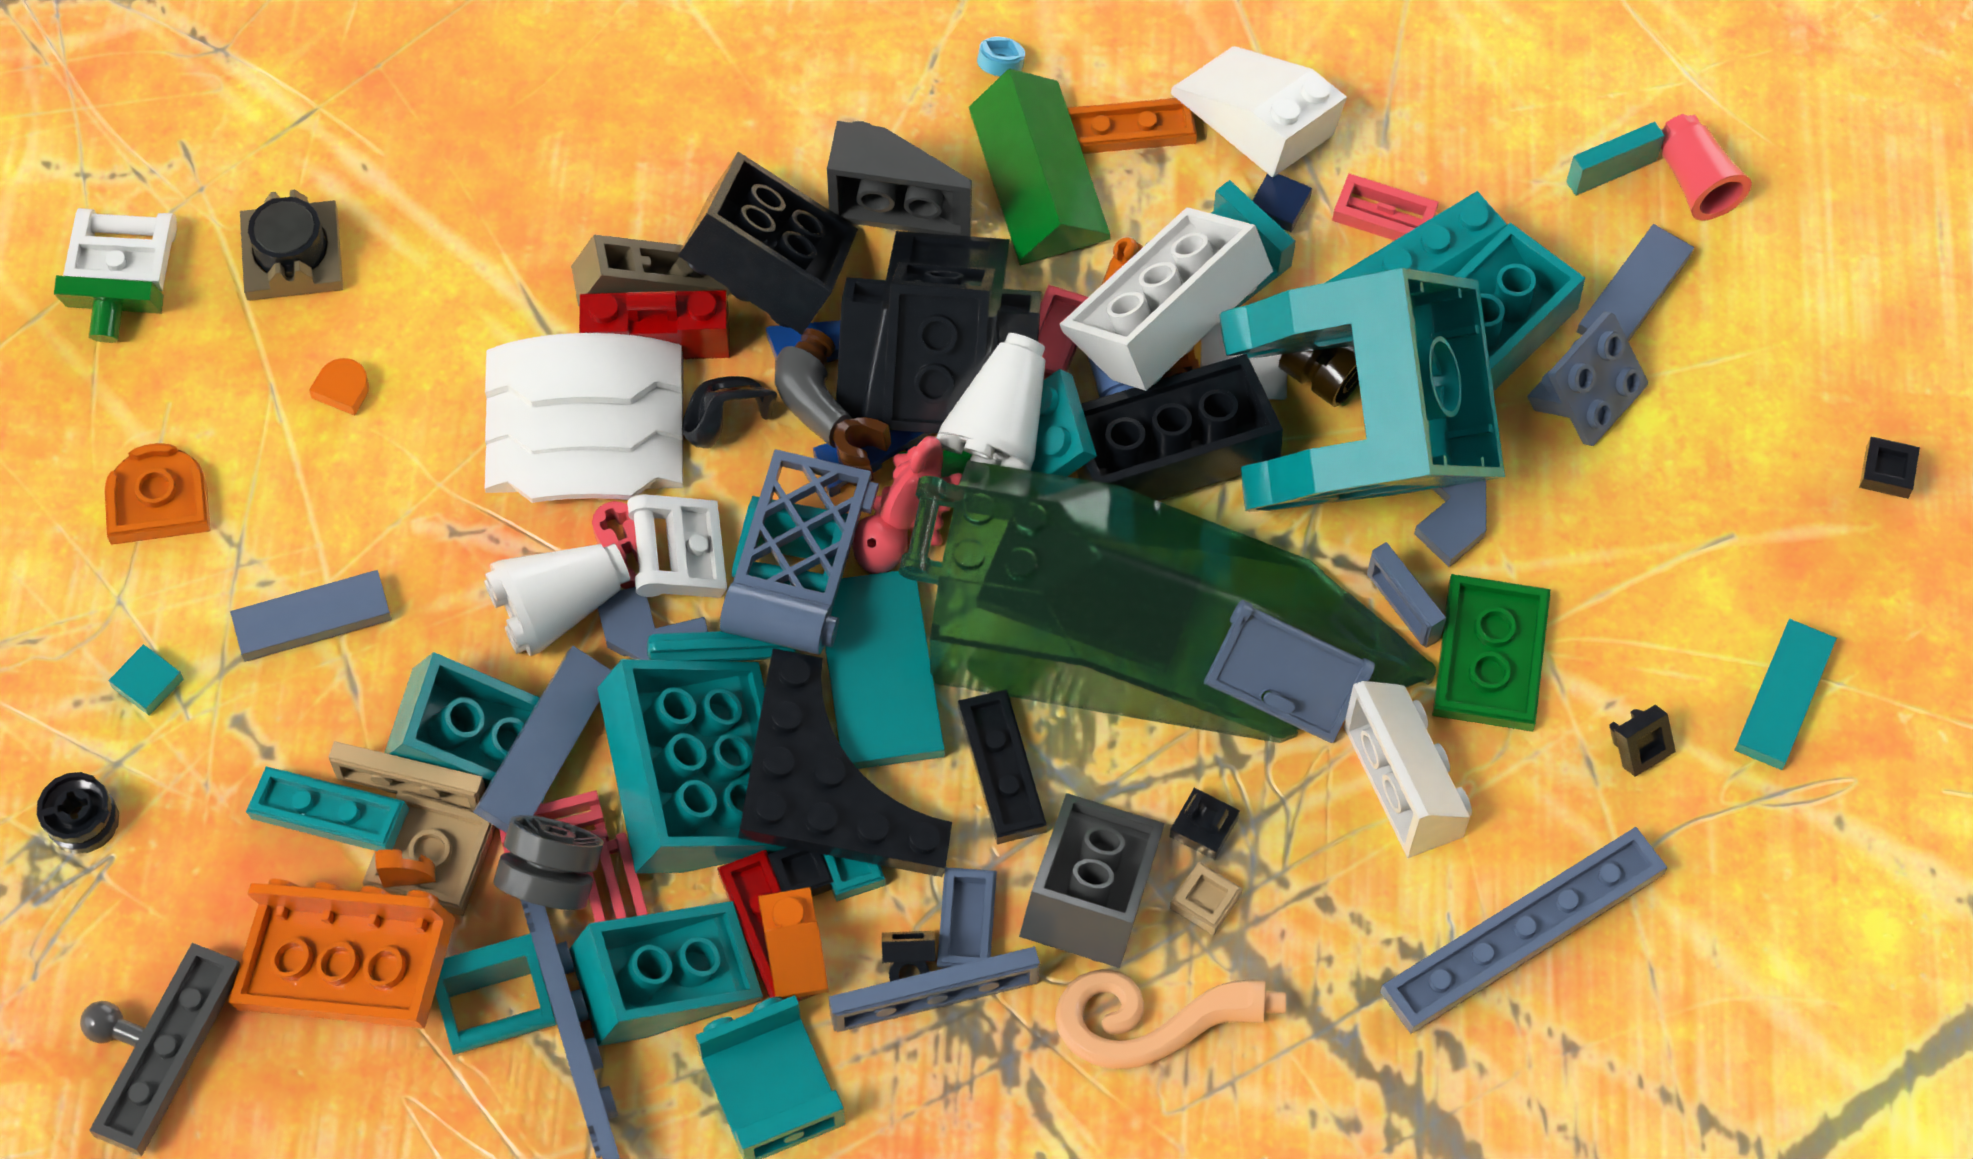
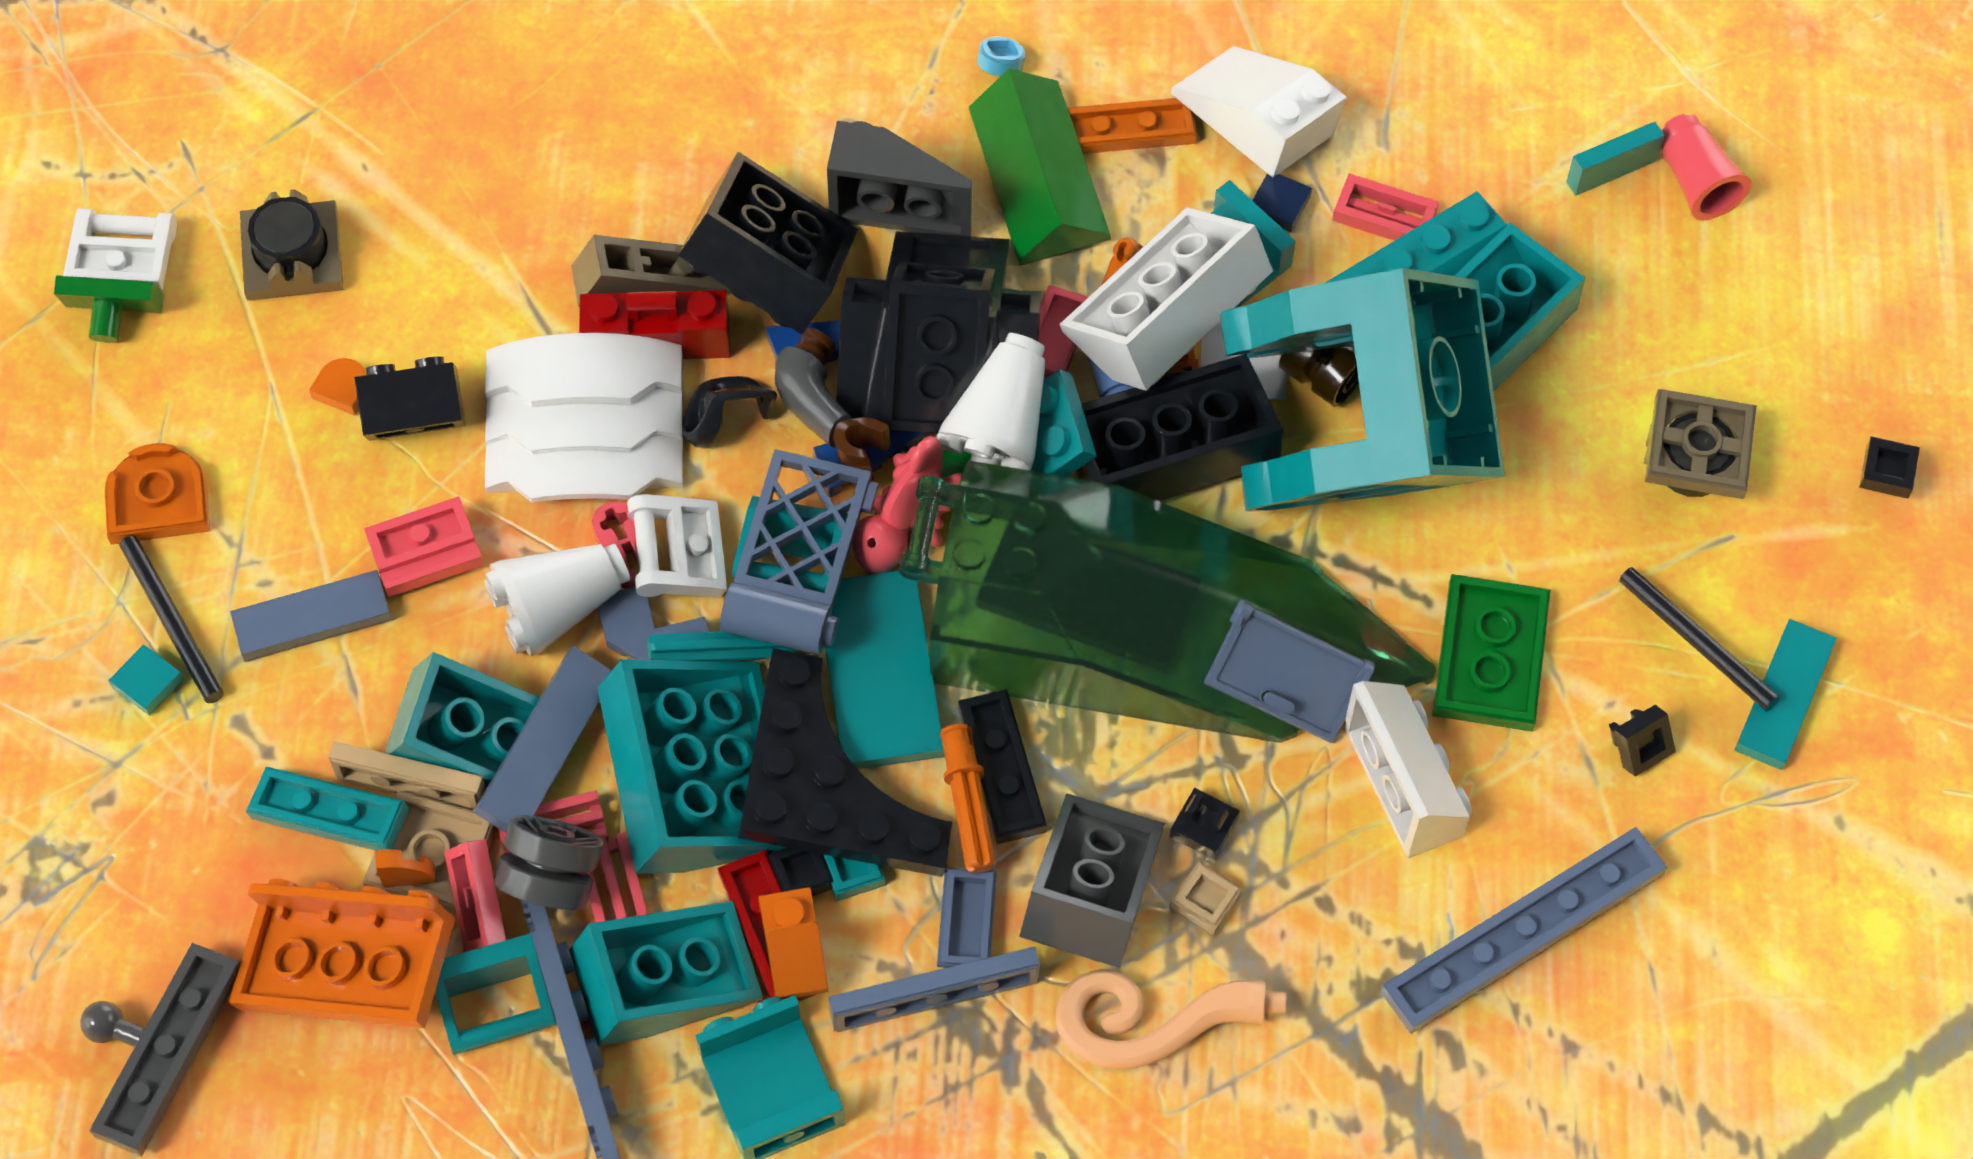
black wheel [37,772,119,854] -> none
black tile [882,931,935,981] -> none
sand blue tile [1367,542,1446,648] -> none
sand blue tile [1414,481,1486,567] -> none
sand blue bracket [1527,312,1648,446] -> none
sand blue tile [1577,224,1694,342] -> none
none -> black bar [119,535,224,704]
none -> black brick [354,356,466,441]
none -> coral plate [364,496,484,598]
none -> coral tile [444,839,506,952]
none -> orange axle [940,723,996,874]
none -> black bar [1619,567,1780,712]
none -> dark tan piece [1643,388,1756,499]

